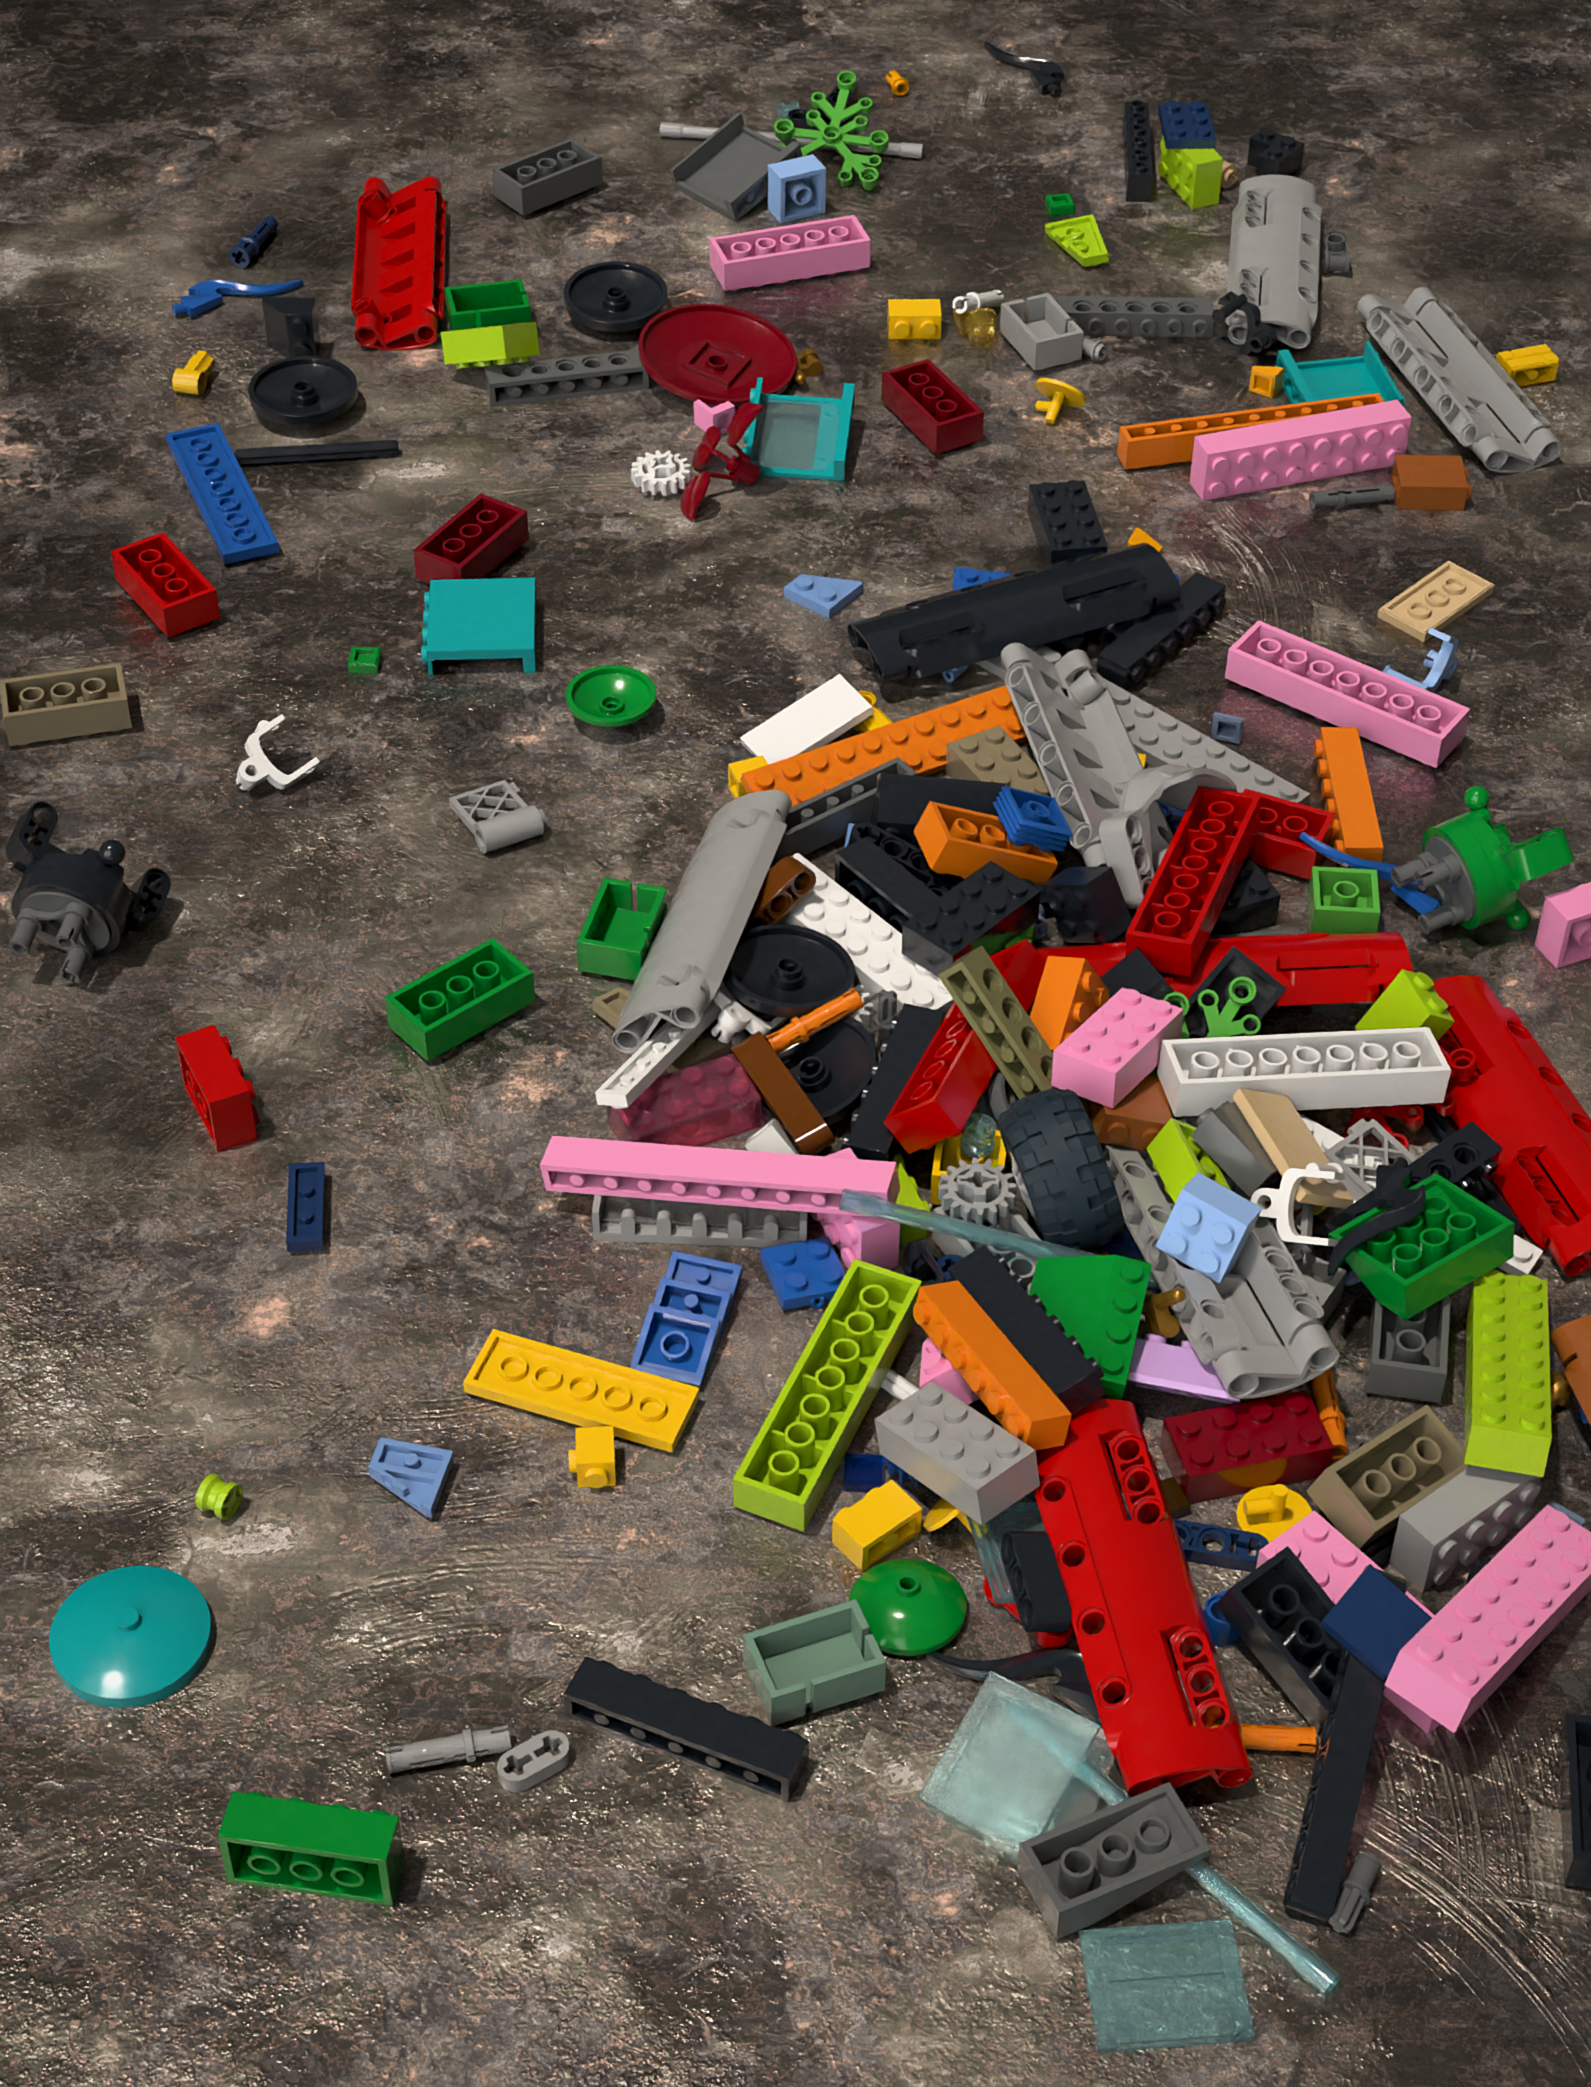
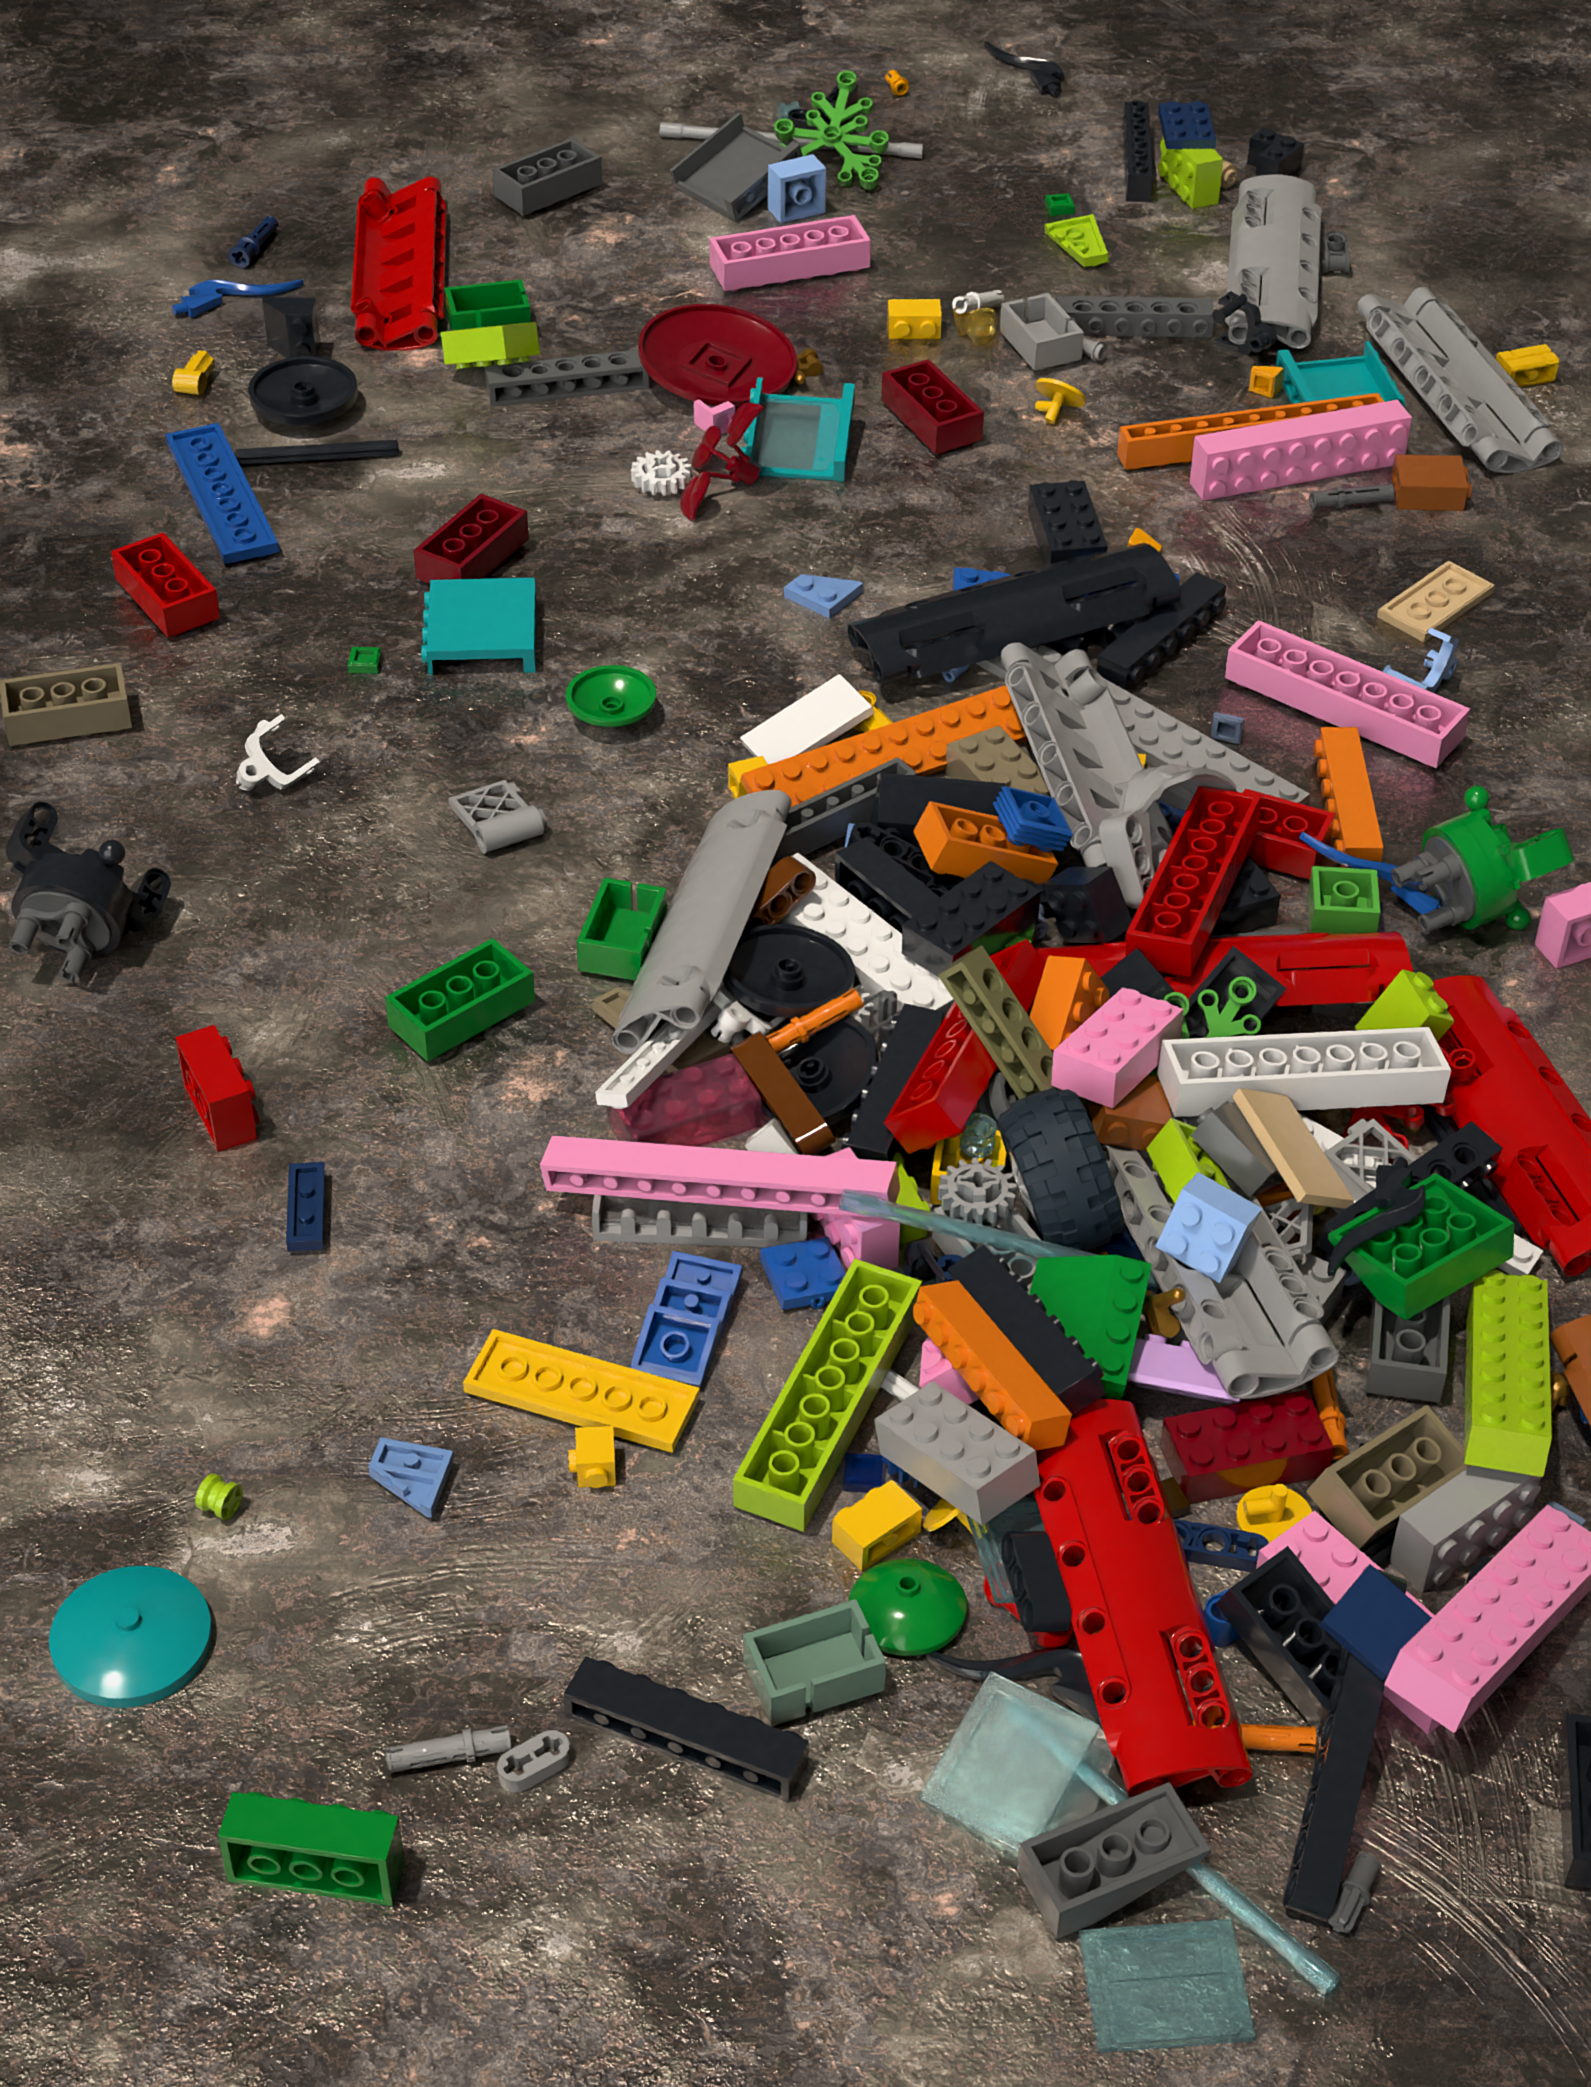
black dish [564,261,668,332] -> none
white piece [1250,1162,1345,1247] -> none

